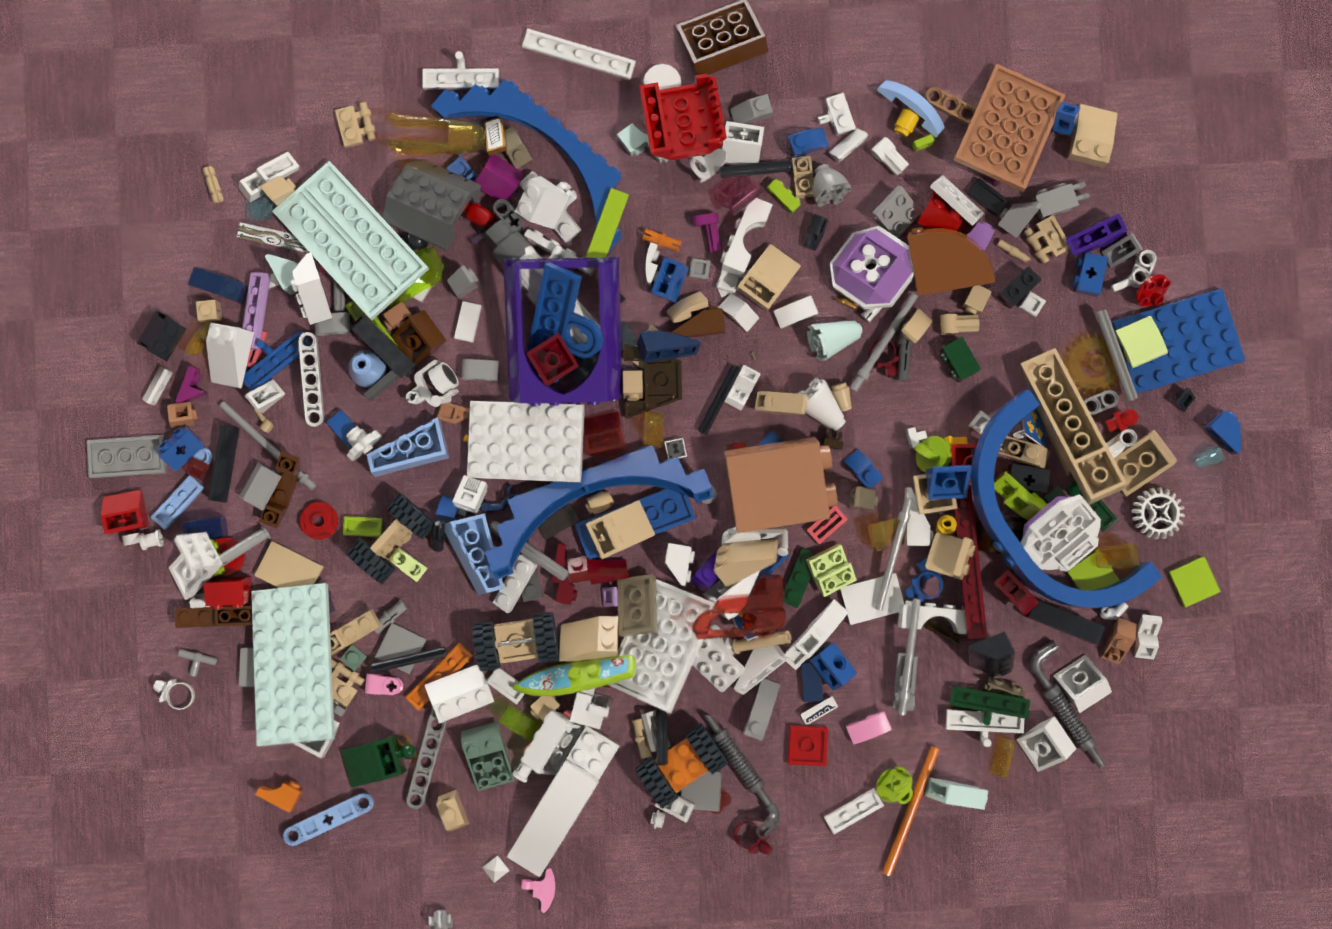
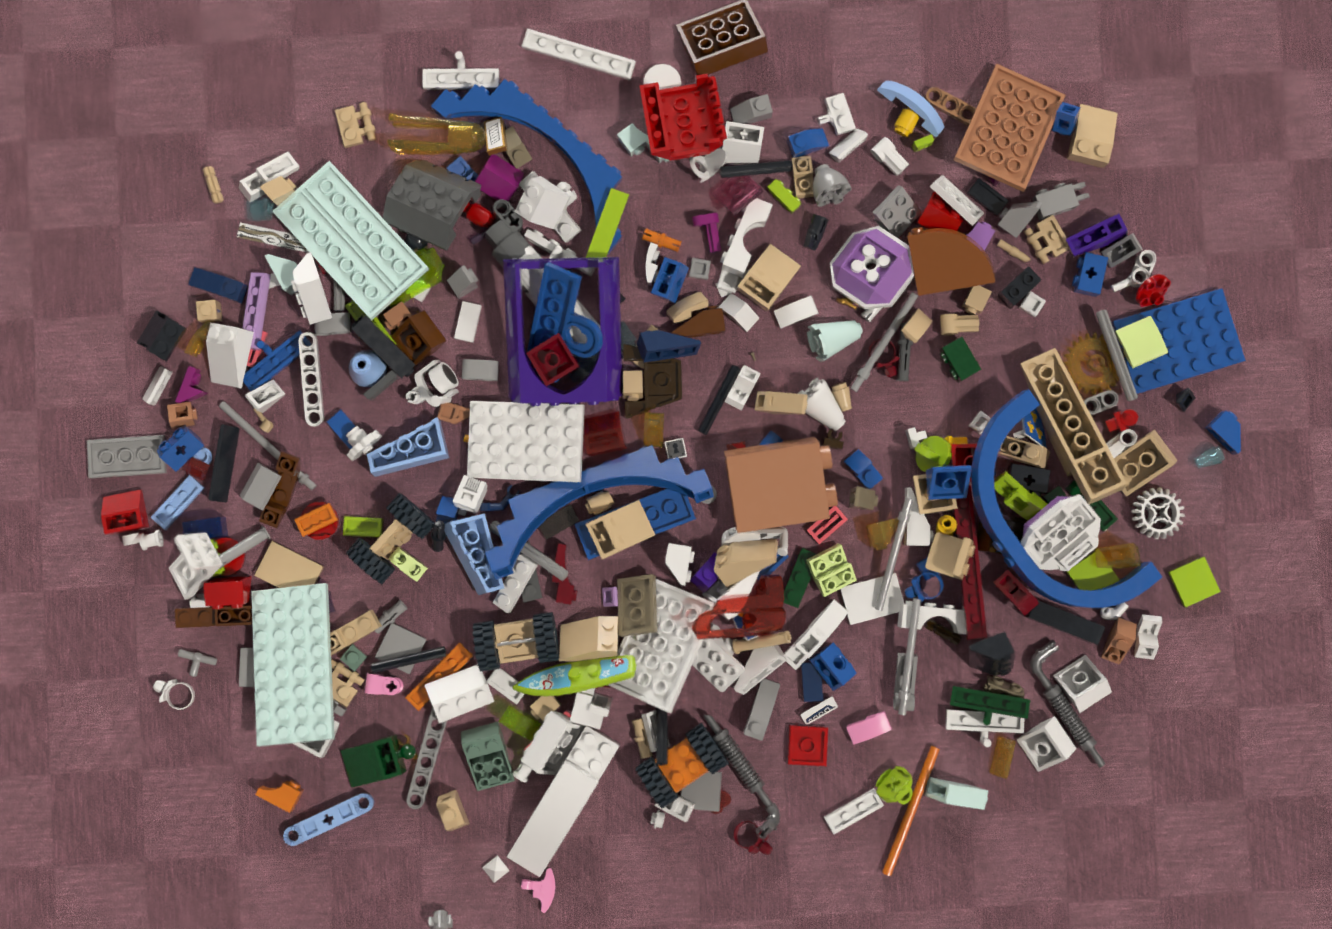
dark red slope [567,556,629,585] -> none
none -> orange plate [294,503,338,537]

